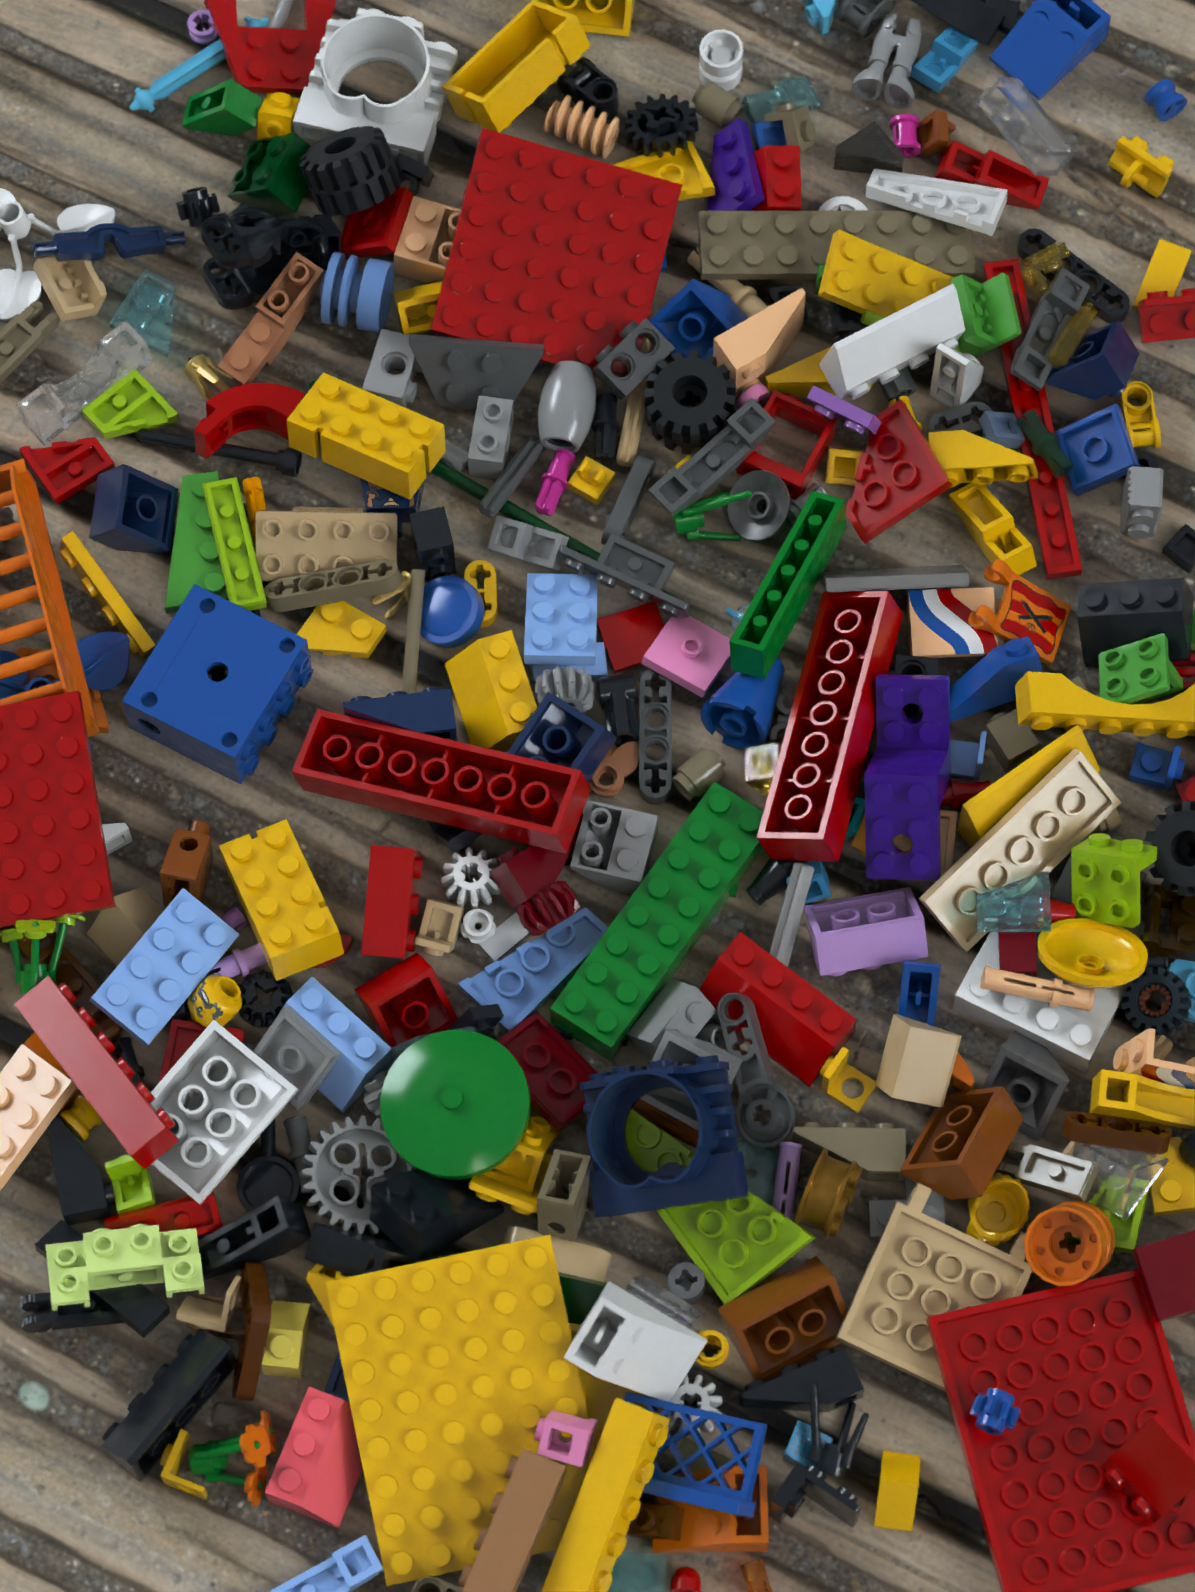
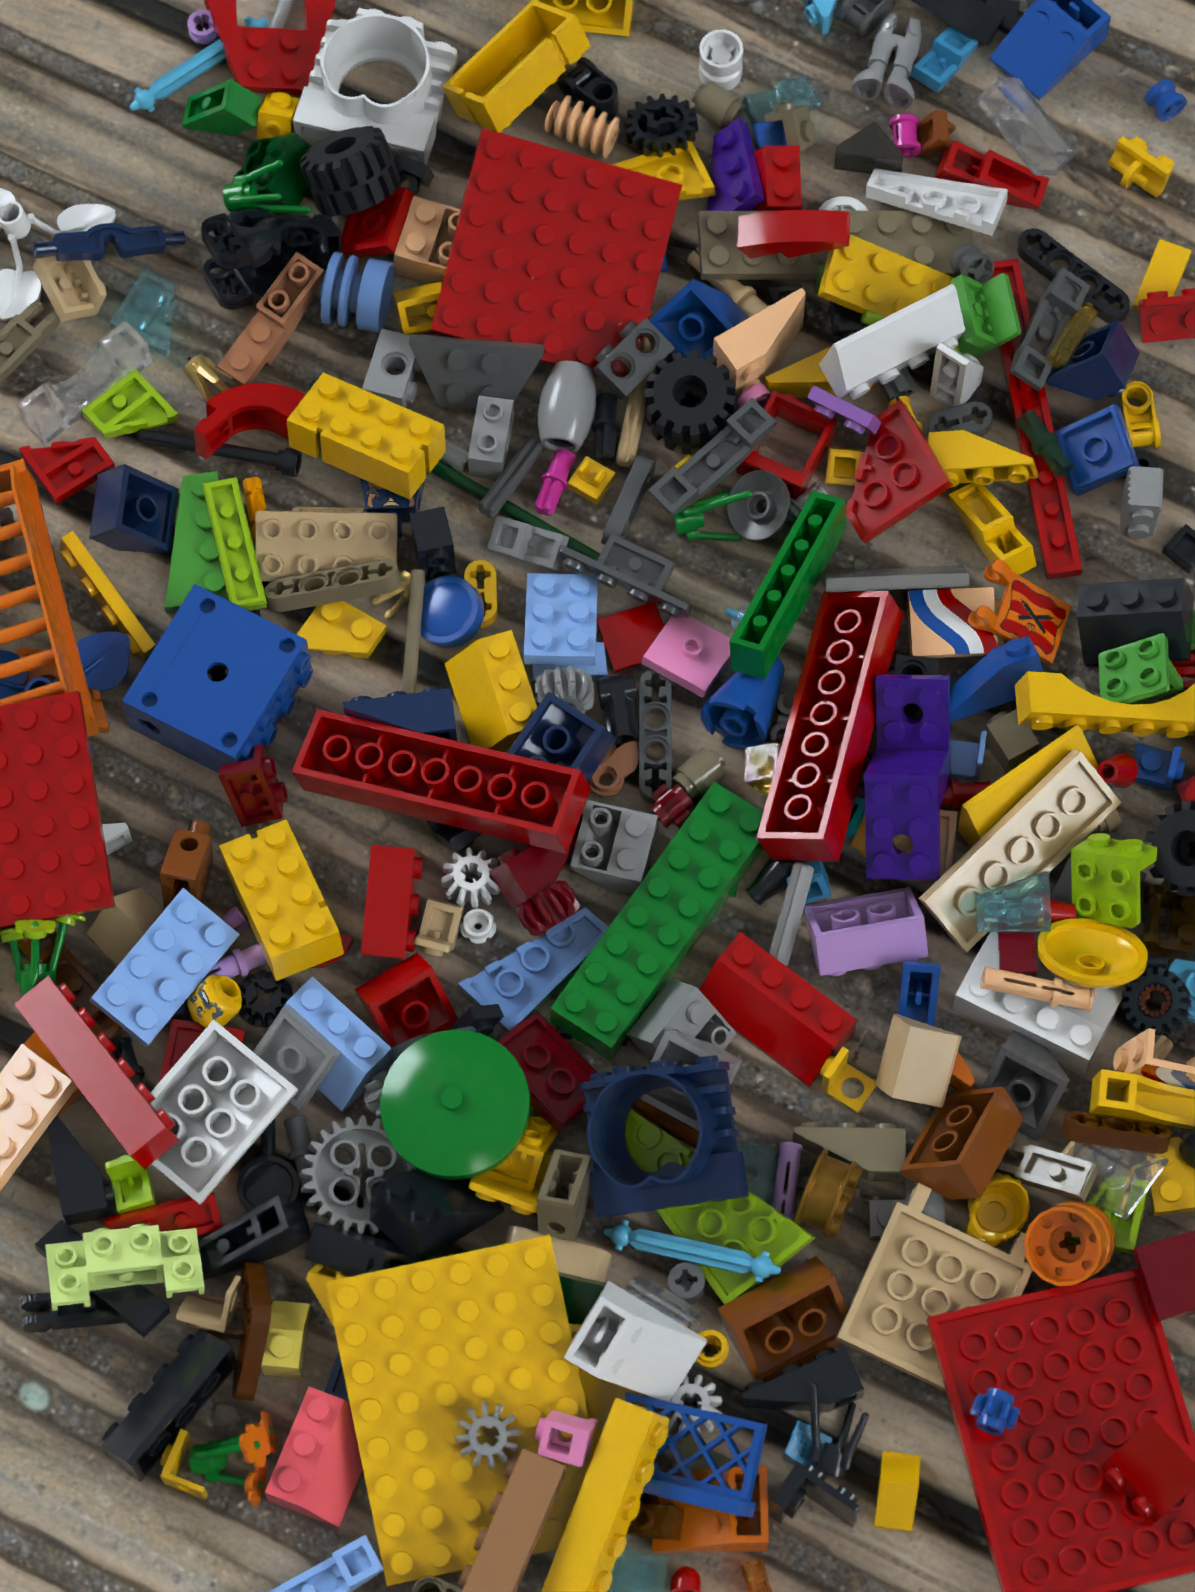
yellow wheel [58,1094,104,1141] -> none
black gear [176,187,220,227] -> none
white sticker [479,912,529,961] -> none
dark grey beam [717,993,796,1147] -> none
sand blue tile [979,411,1025,449] -> none
clear yellow bracket [1021,242,1070,293] -> none
none -> dark red bracket [218,744,288,827]
none -> green plant [223,160,312,213]
none -> light grey gear [455,1402,521,1469]
none -> medium azure wheel [604,1220,781,1283]
none -> dark red gear [649,784,694,829]
none -> red slope [737,210,851,259]
none -> dark grey wheel [951,244,995,284]
none -> red cone [1097,752,1138,788]

